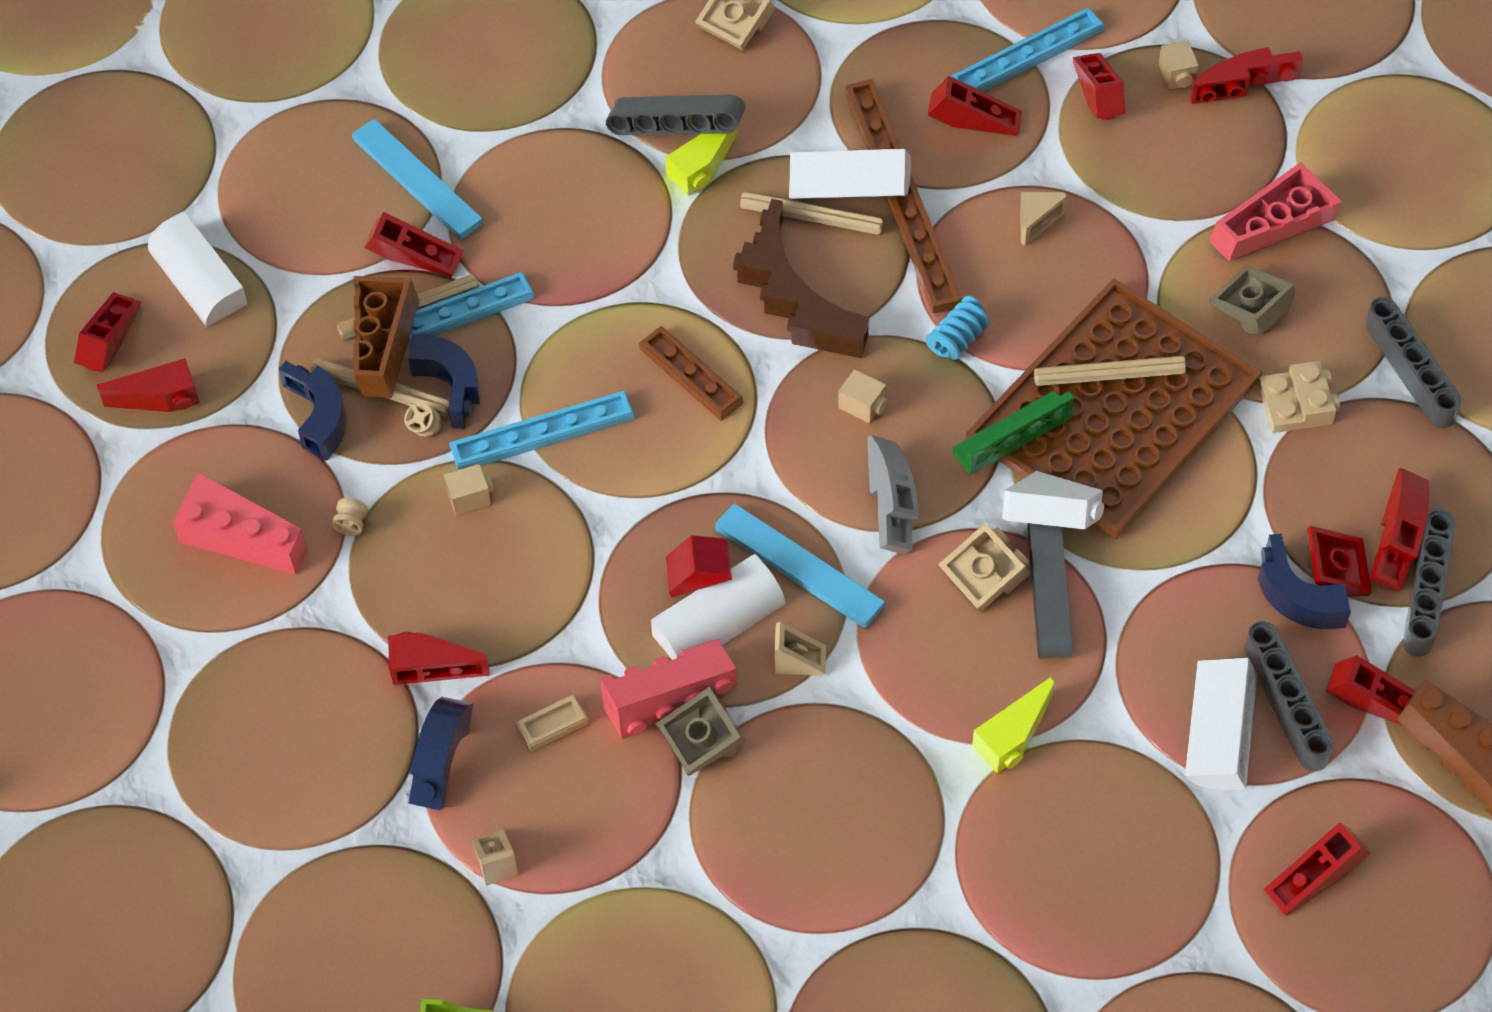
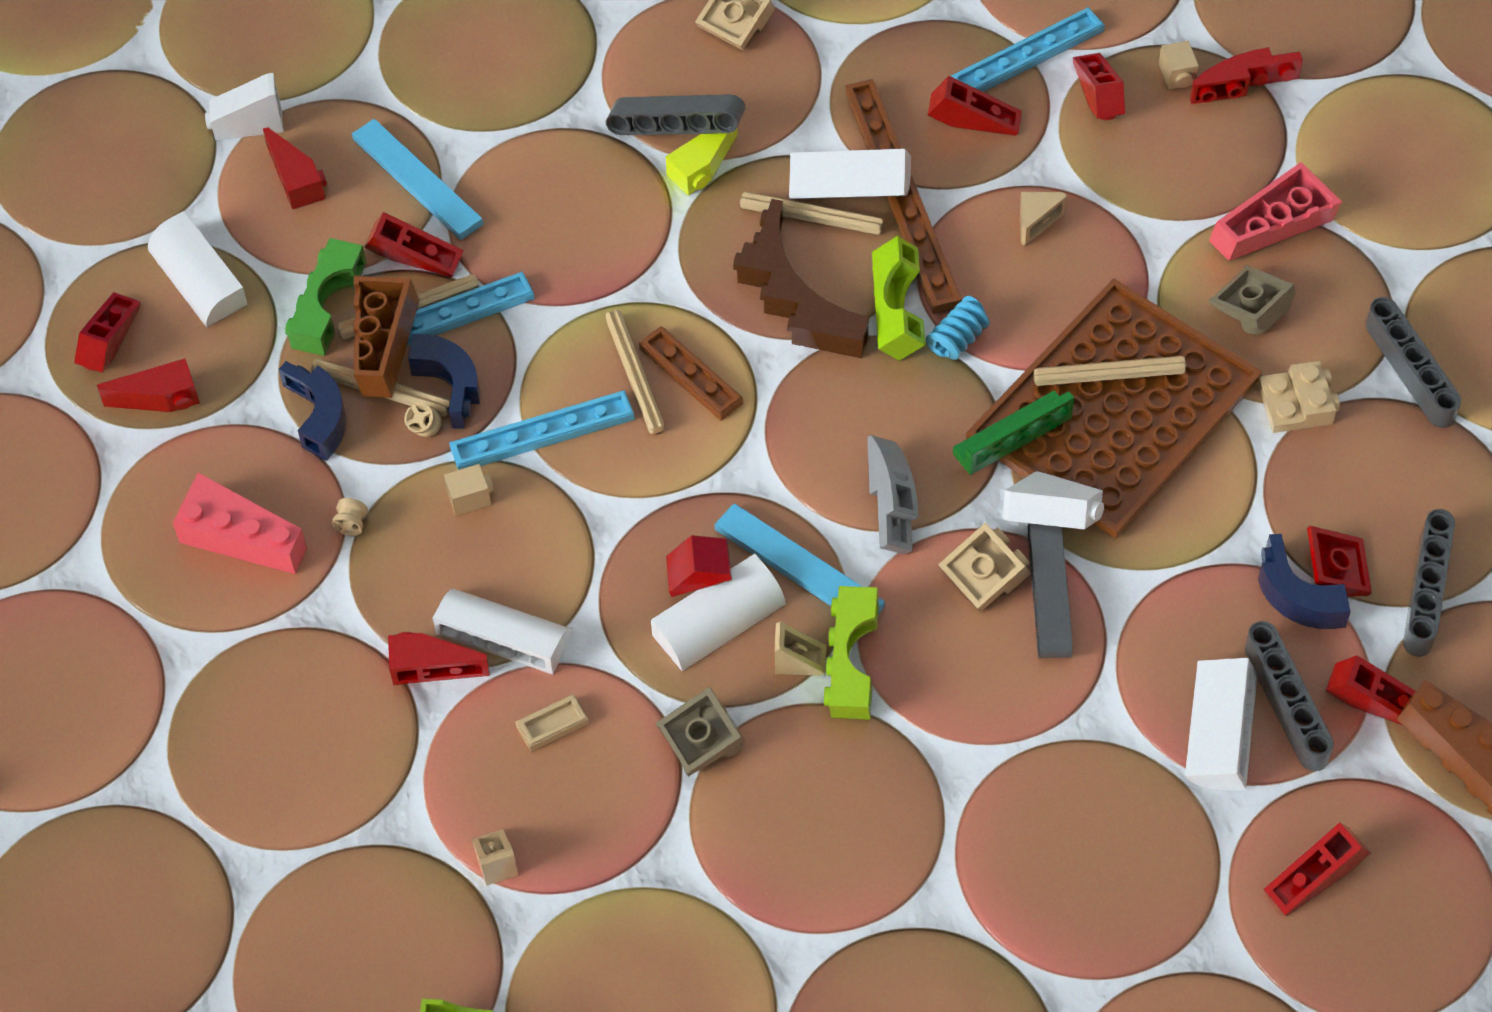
dark blue arch [408,696,473,810] -> none
coral wedge [600,639,737,739] -> none
tan brick [838,369,888,423] -> none
neon yellow slope [972,677,1054,774] -> none
red slope [1369,468,1429,592] -> none
none -> white slope [205,73,284,140]
none -> red slope [263,127,328,210]
none -> bright green arch [285,238,367,356]
none -> white brick [432,588,573,675]
none -> tan axle [606,310,665,434]
none -> lime arch [824,586,879,720]
none -> lime arch [872,236,926,361]

